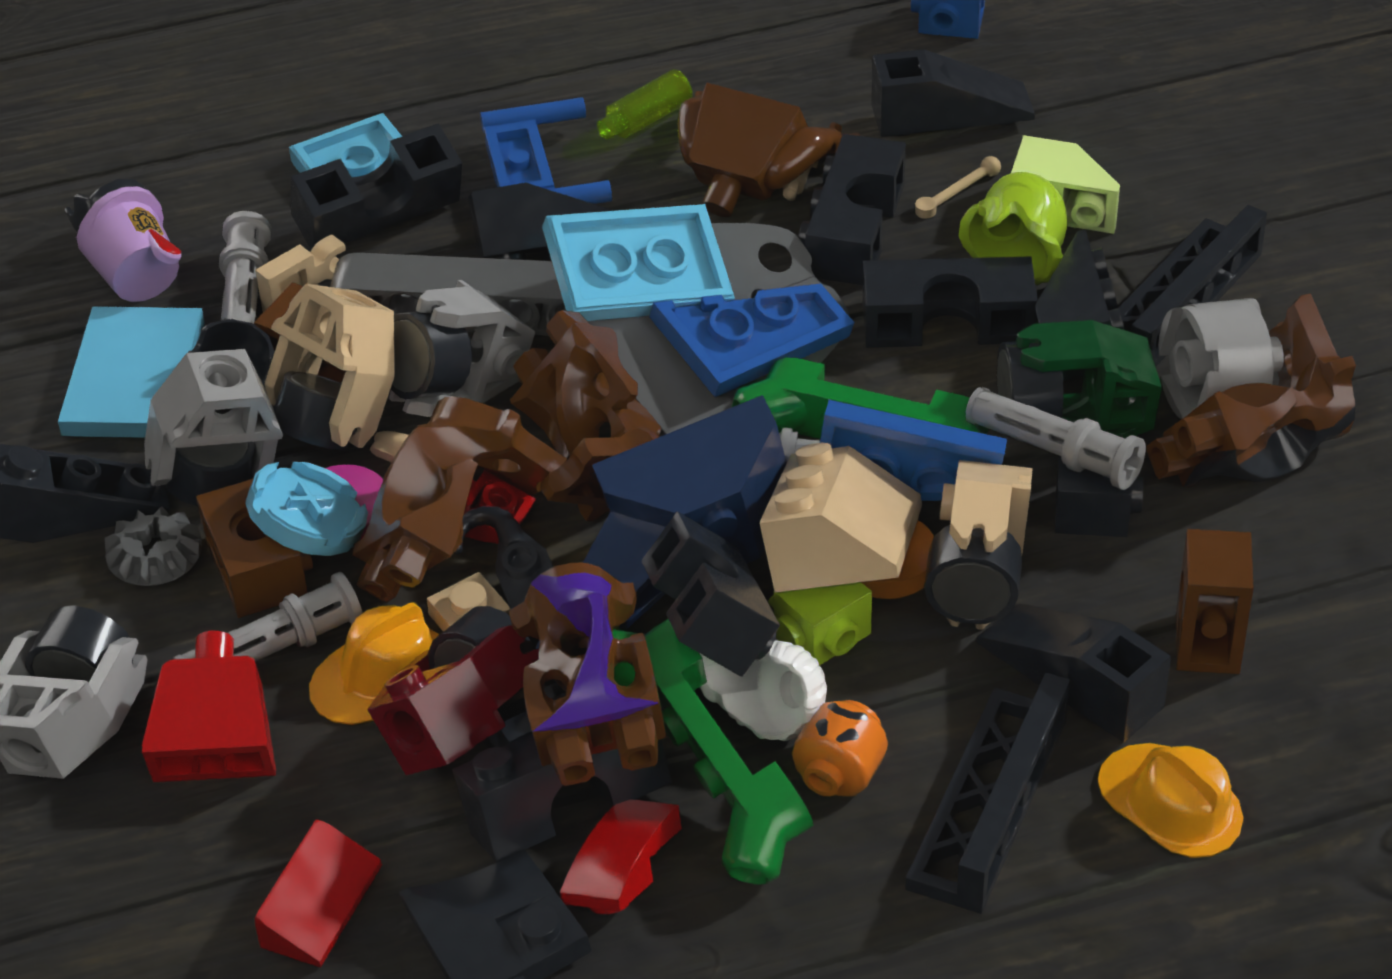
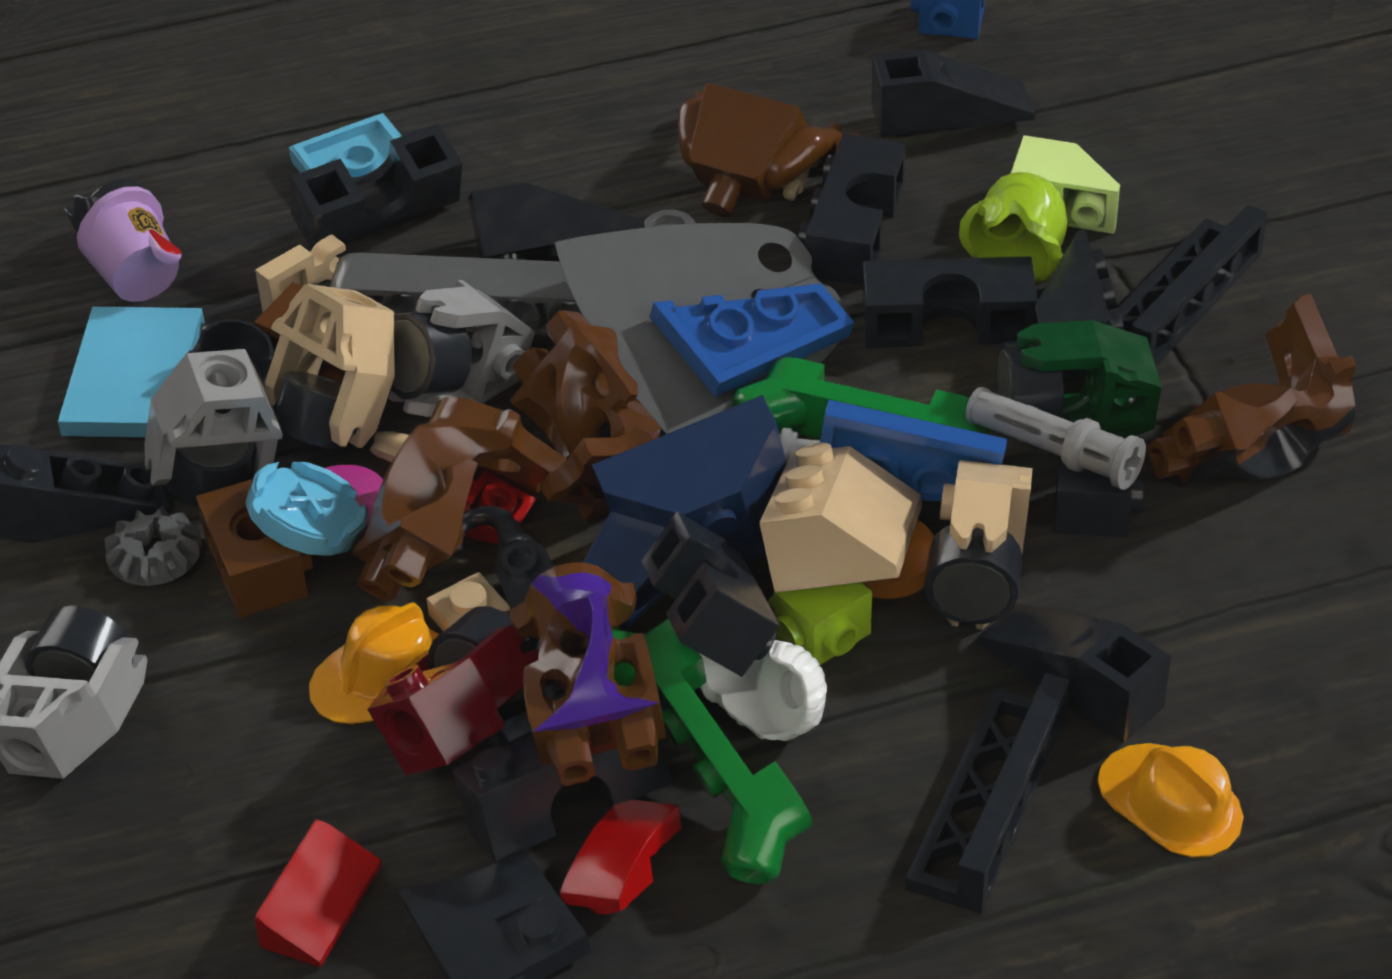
red torso [142,631,276,782] -> none
light grey pin [173,572,363,662] -> none
light grey pin [219,211,271,324] -> none
blue plate [480,97,612,204] -> none
medium azure tile [542,204,735,321] -> none
clear neon green cylinder [597,69,693,139] -> none
orange head [792,700,888,797] -> none
tan hinge [915,156,1001,219] -> none
light grey brick [1158,298,1284,419] -> none
reddish brown brick [1175,529,1254,674] -> none

